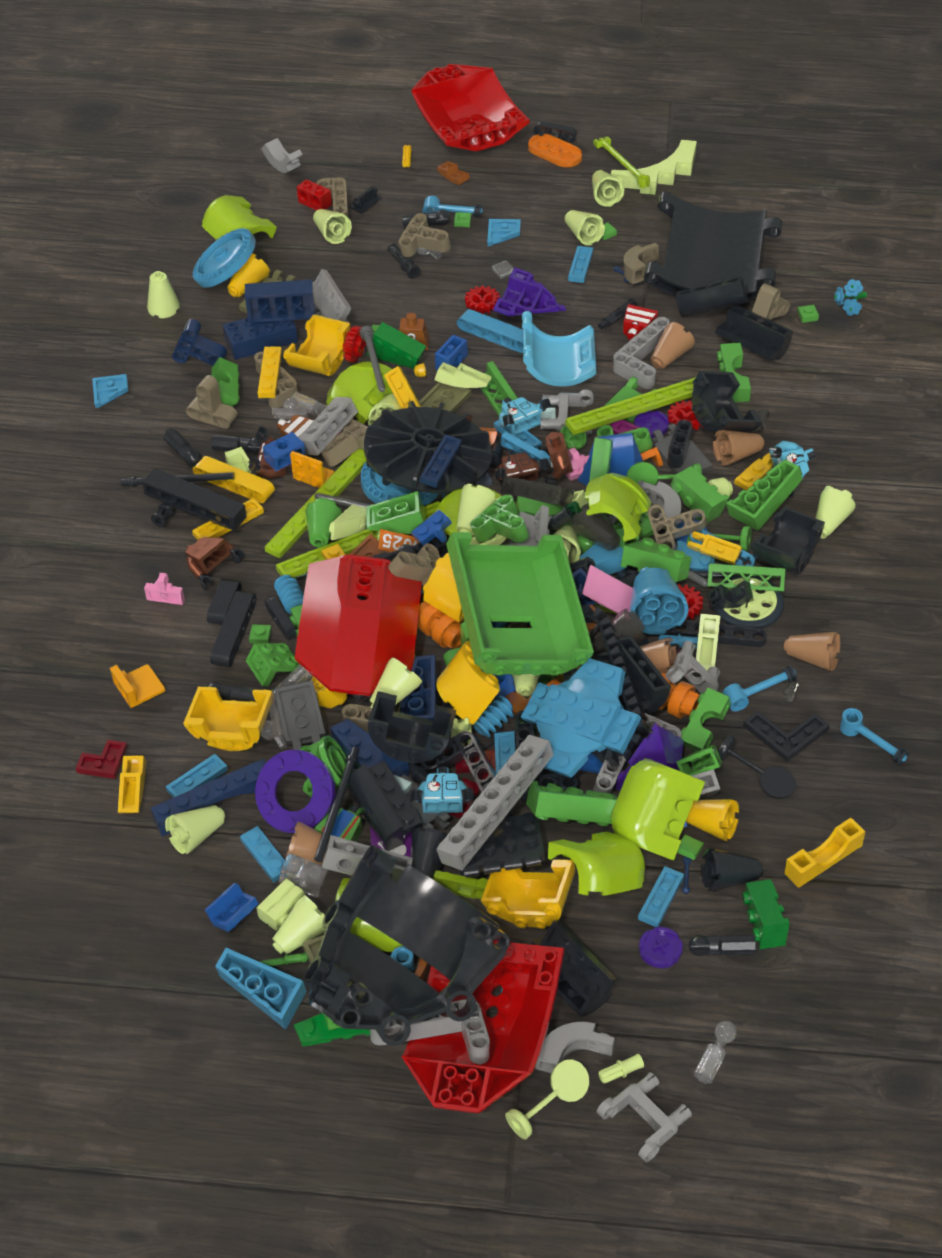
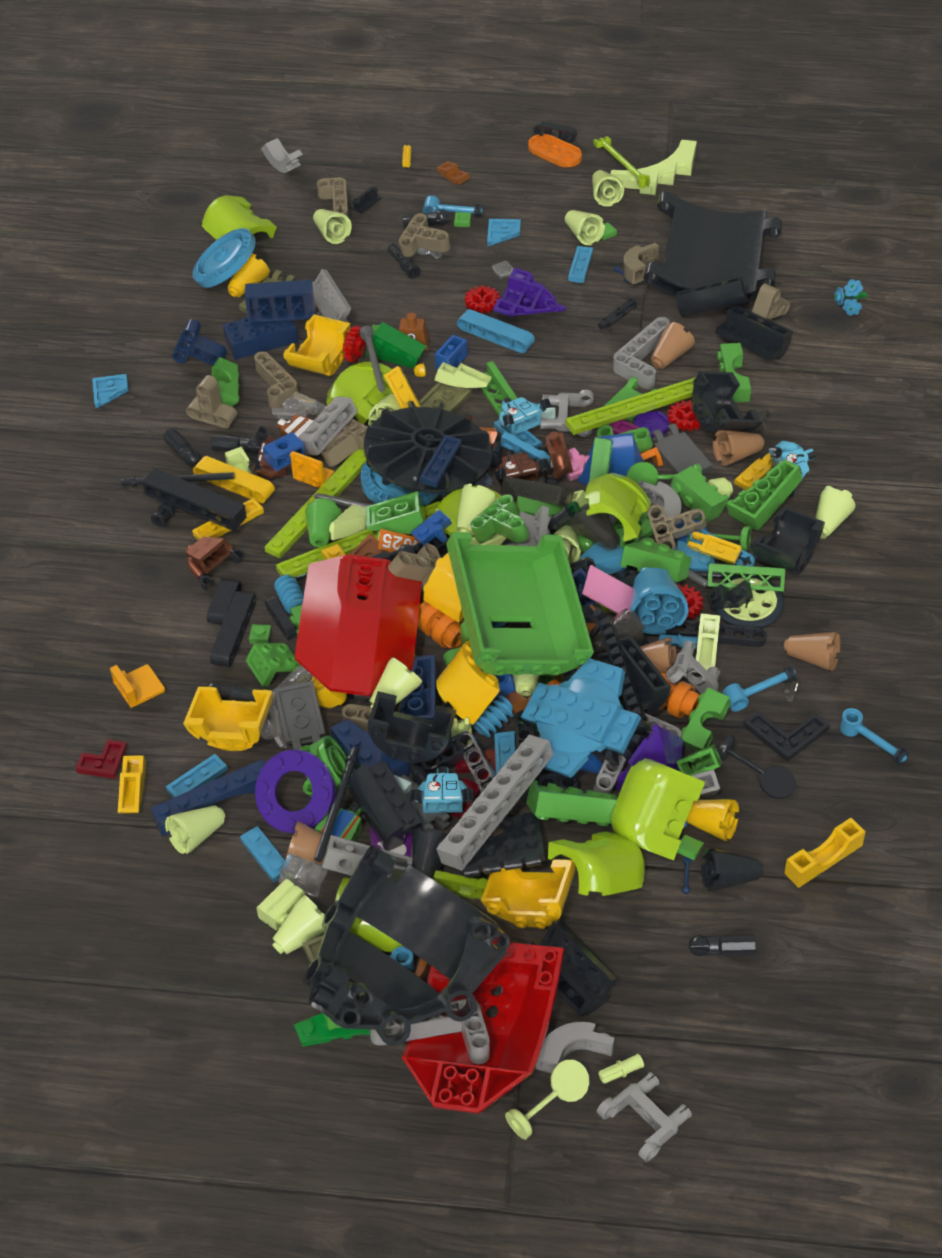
bright pink hinge [144,573,185,605] -> none
yellowish green cone [147,271,180,318] -> none
blue bracket [205,883,259,932] -> none
dark azure wedge [215,948,307,1029] -> none
yellow plate [258,346,282,398] -> none
bright green piece [259,953,308,966] -> none
red brick [297,179,332,210] -> none
red wedge [411,64,530,151] -> none
medium azure hinge [522,311,596,386] -> none
bright green hair [560,425,587,450] -> none
red torso [623,304,658,340] -> none
dark azure plate [638,866,684,927] -> none
dark purple tile [639,927,683,968] -> none
black beam [667,420,692,468] -> none
clear piece [694,1020,737,1084] -> none
green wedge [742,879,790,949] -> none
bright green plate [797,305,819,323] -> none

